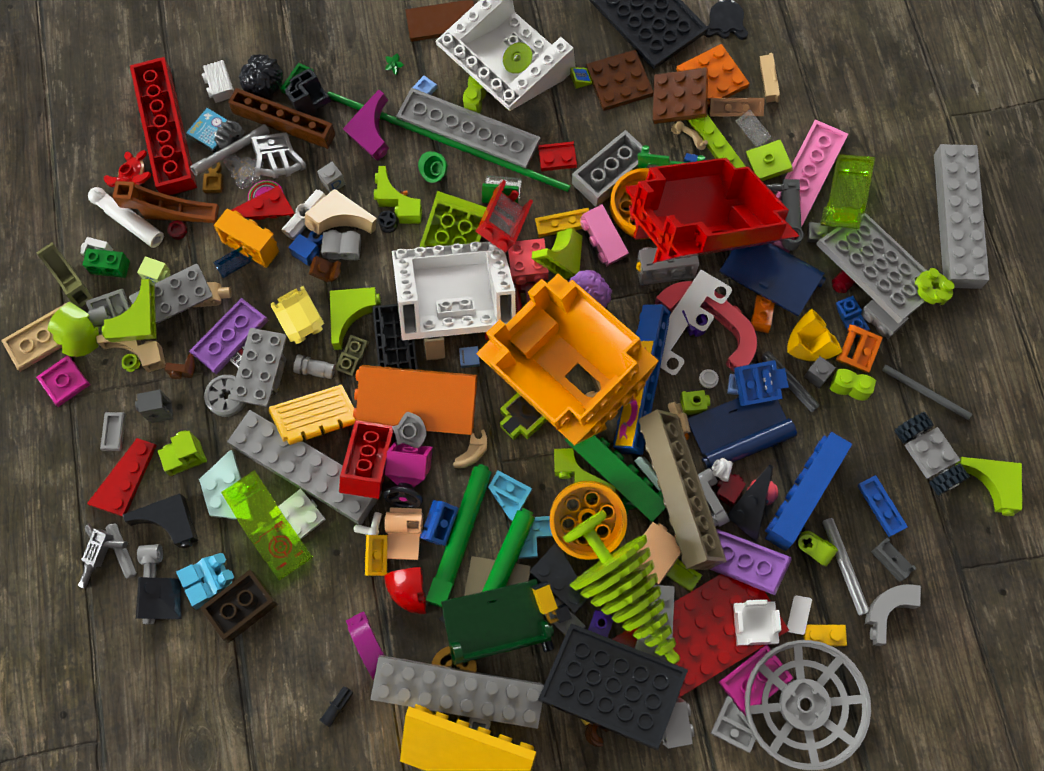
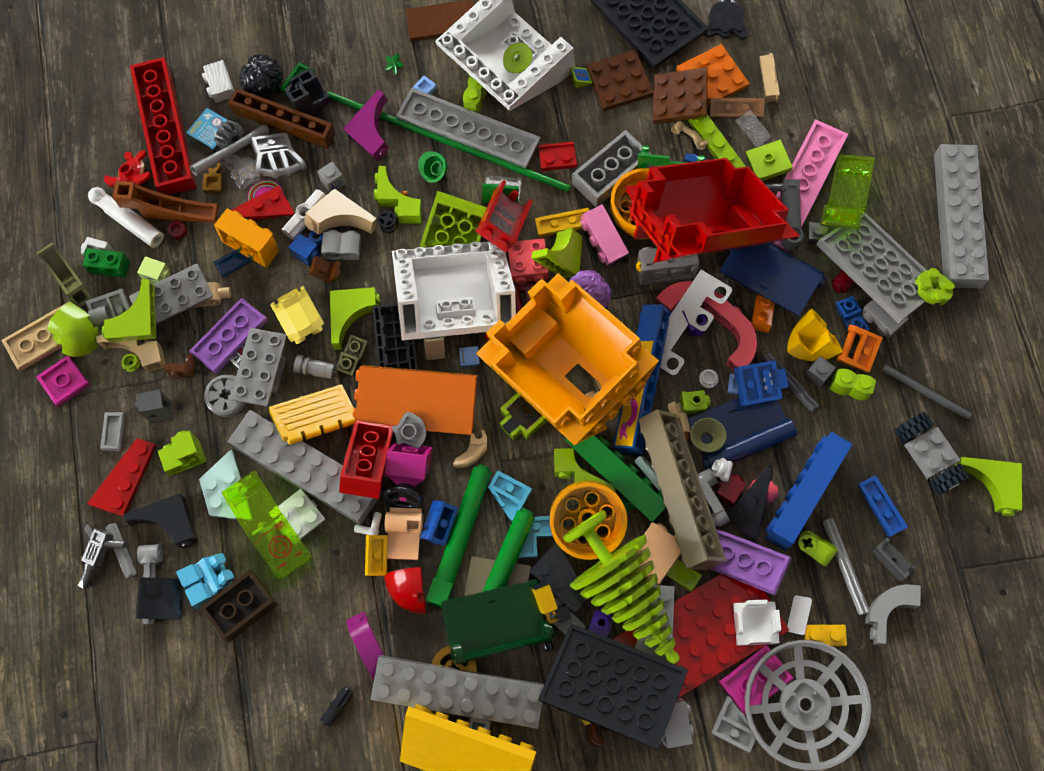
none -> olive piece [690,418,726,453]

